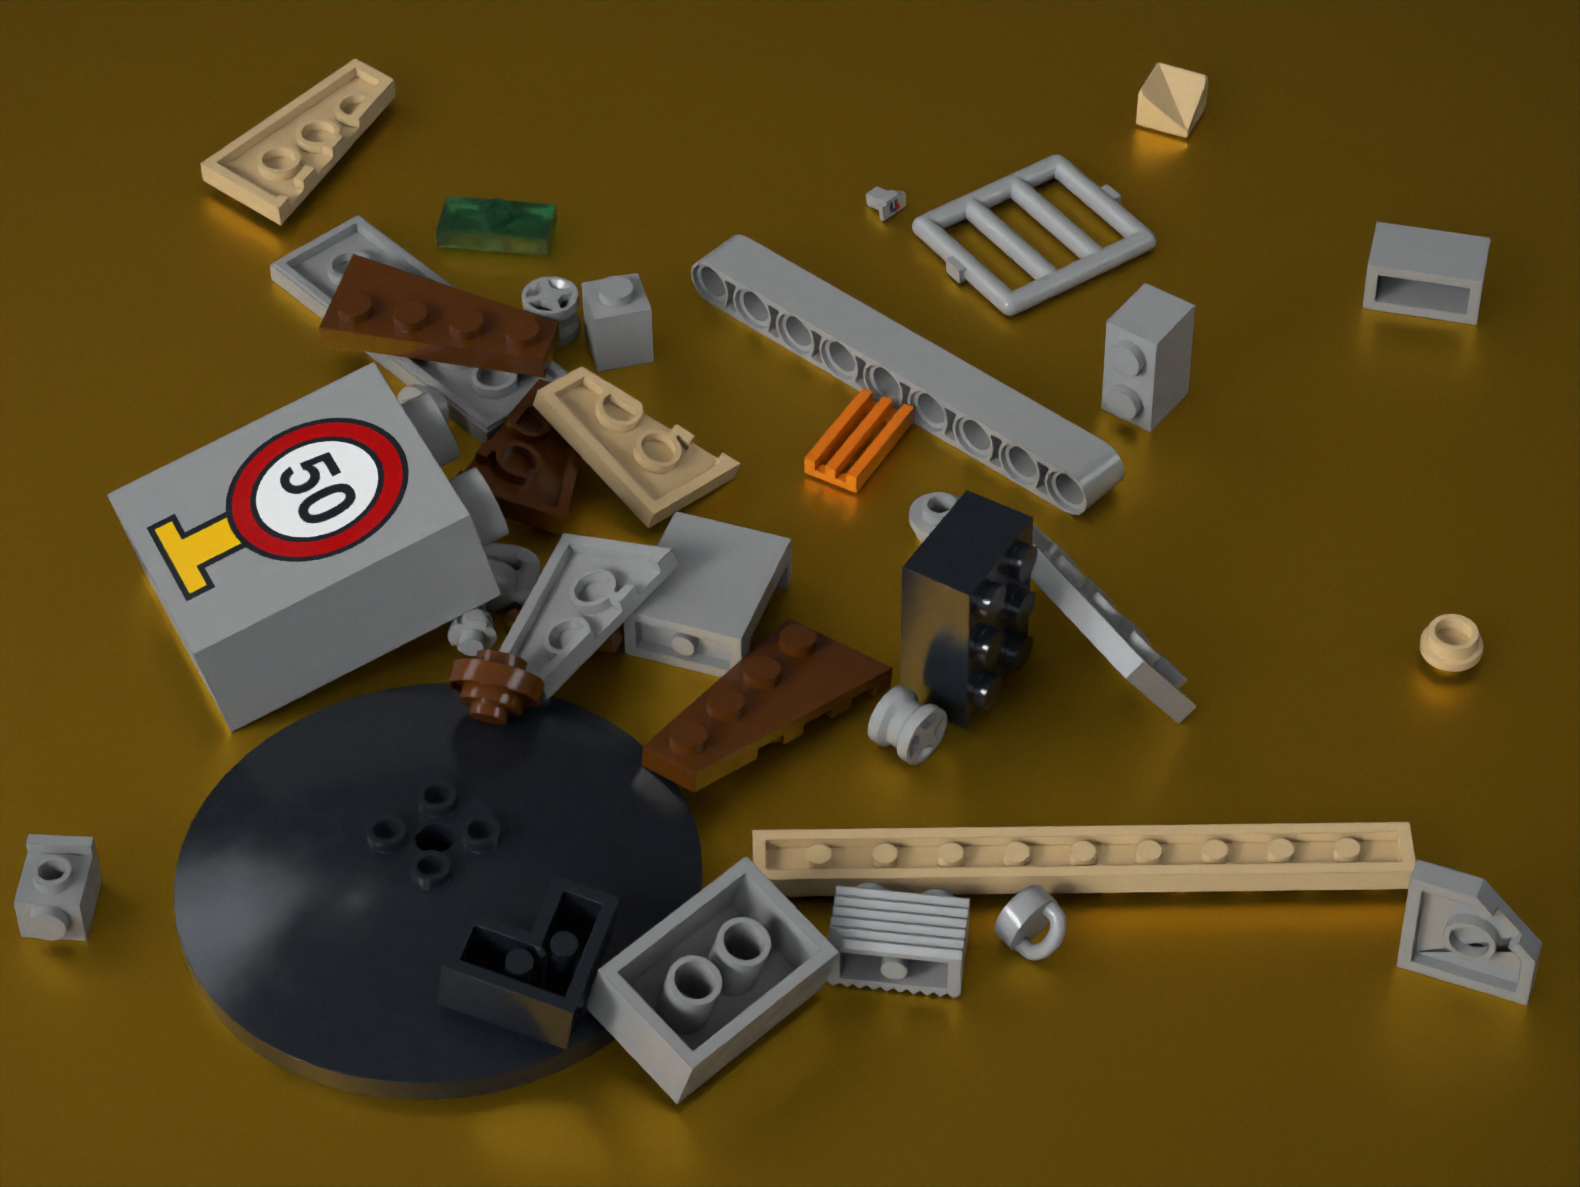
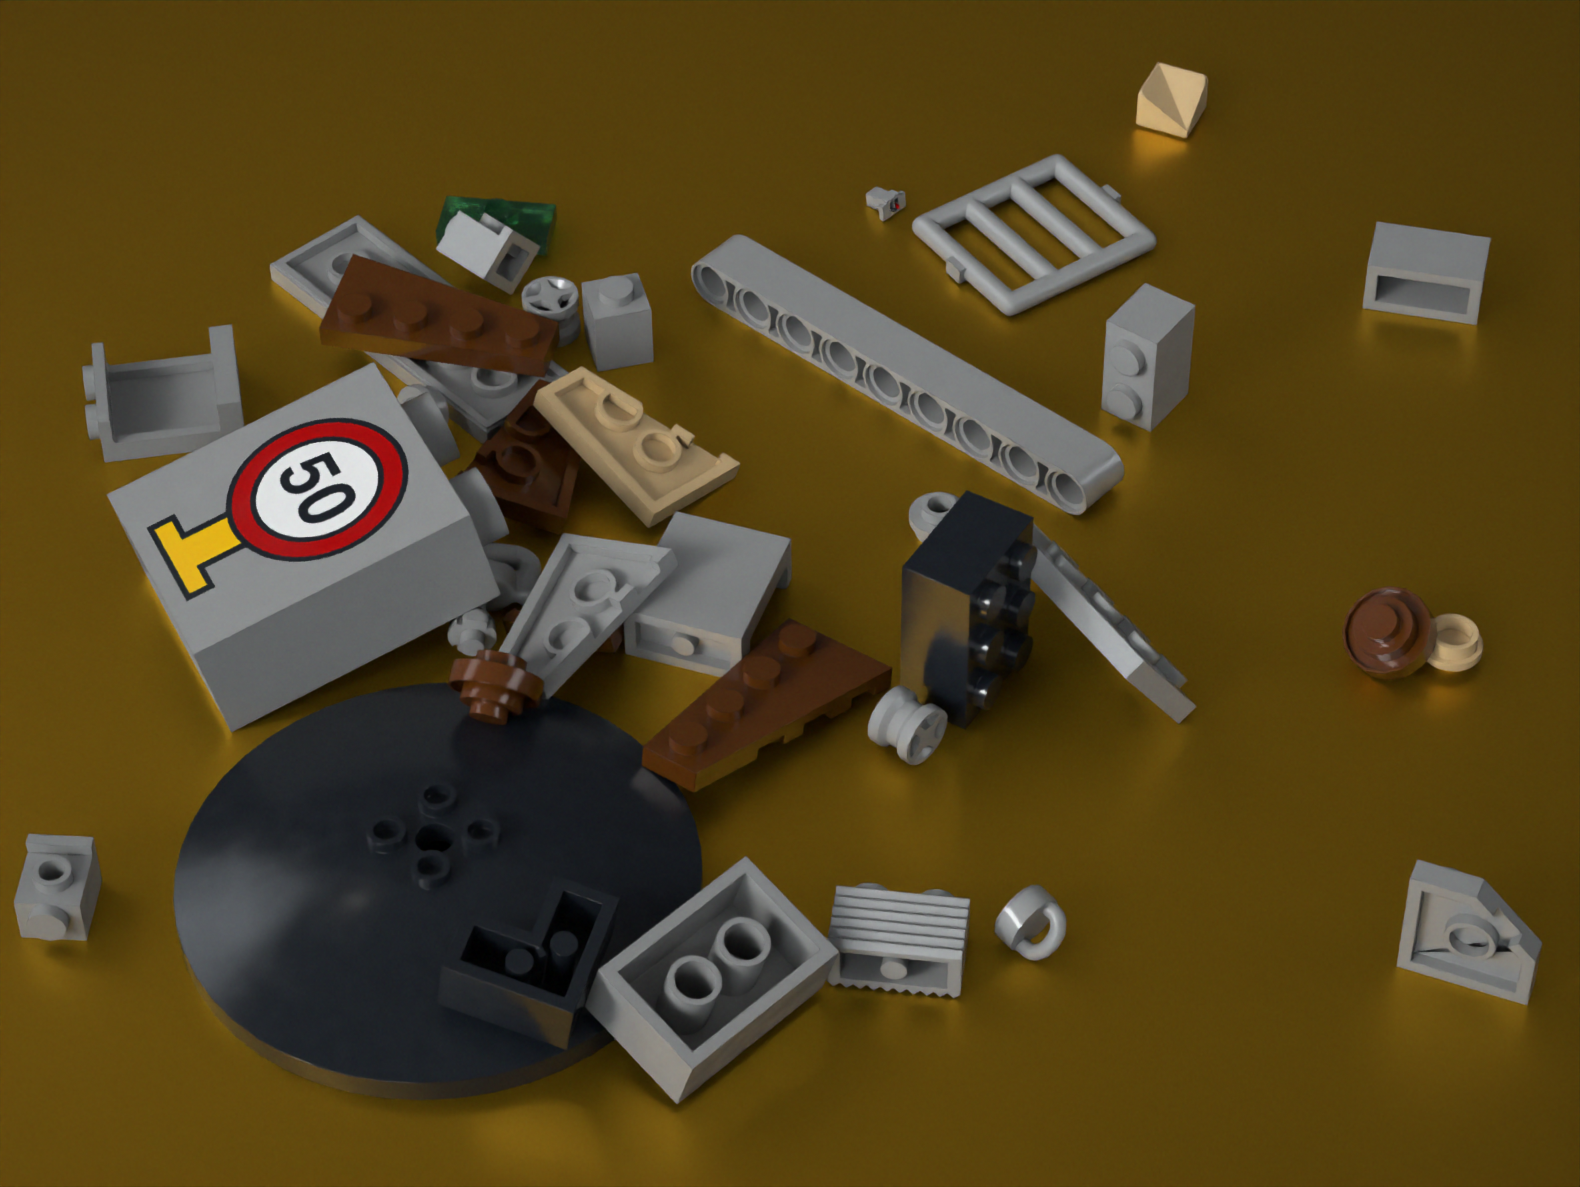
tan wing [200,58,396,225] -> none
tan plate [753,822,1416,897] -> none
orange tile [804,388,914,493] -> none
none -> light grey panel [82,324,245,463]
none -> light grey brick [436,211,541,295]
none -> reddish brown plate [1342,586,1438,680]

